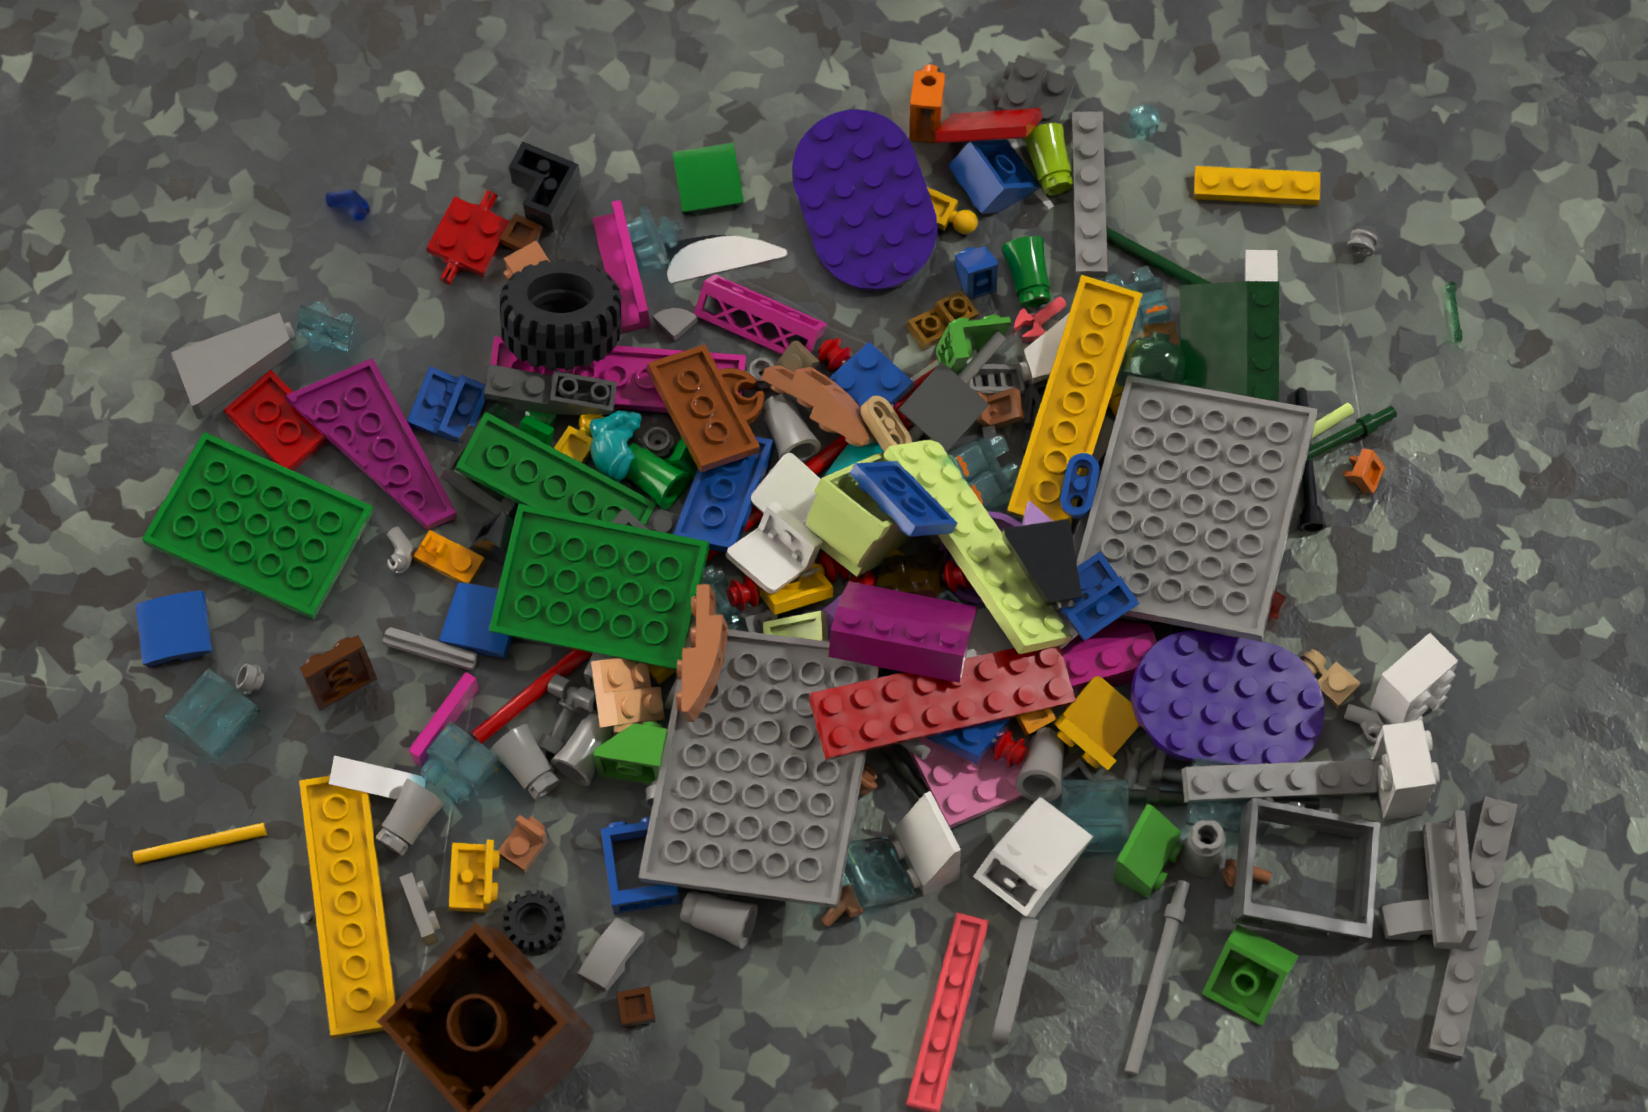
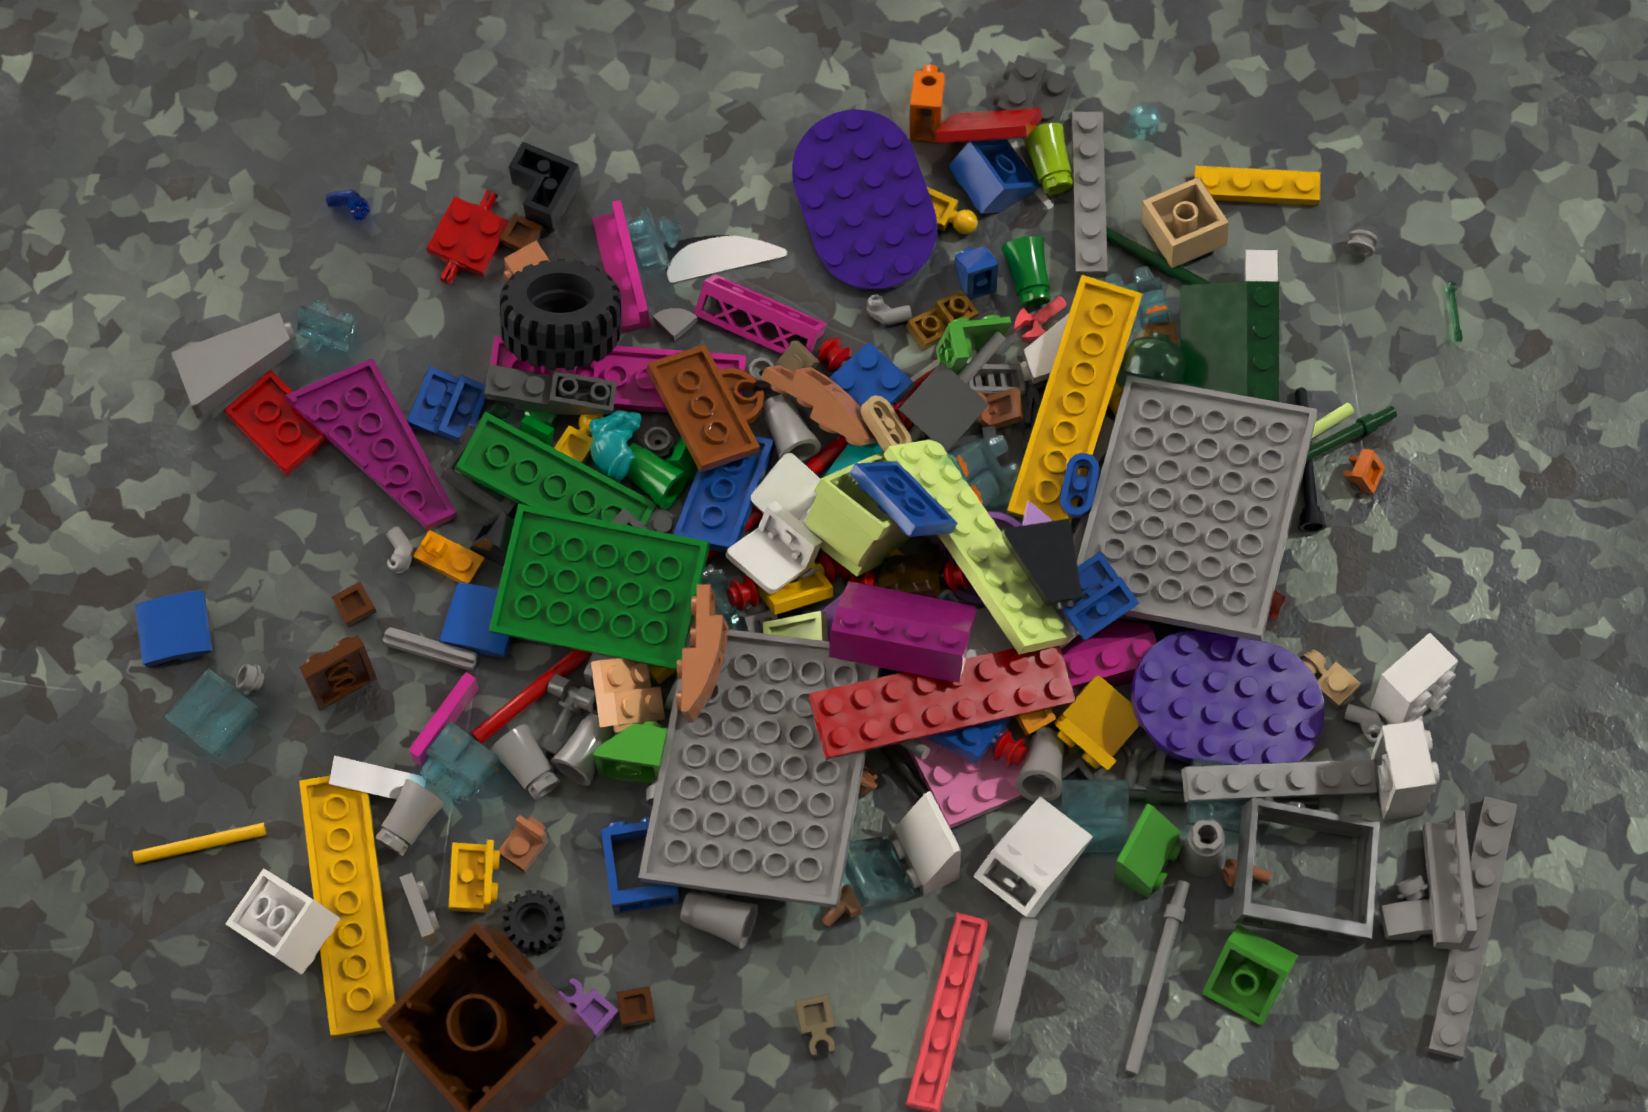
green plate [142,432,375,620] -> none
light grey slope [578,917,644,993] -> none
green slope [672,143,744,213] -> none
none -> white slope [226,868,340,975]
none -> reddish brown plate [331,582,377,627]
none -> medium lavender plate [559,978,620,1038]
none -> dark tan plate [795,994,835,1058]
none -> light grey arm [866,295,912,325]
none -> tan brick [1142,177,1229,268]
none -> light grey plate [1396,875,1429,901]

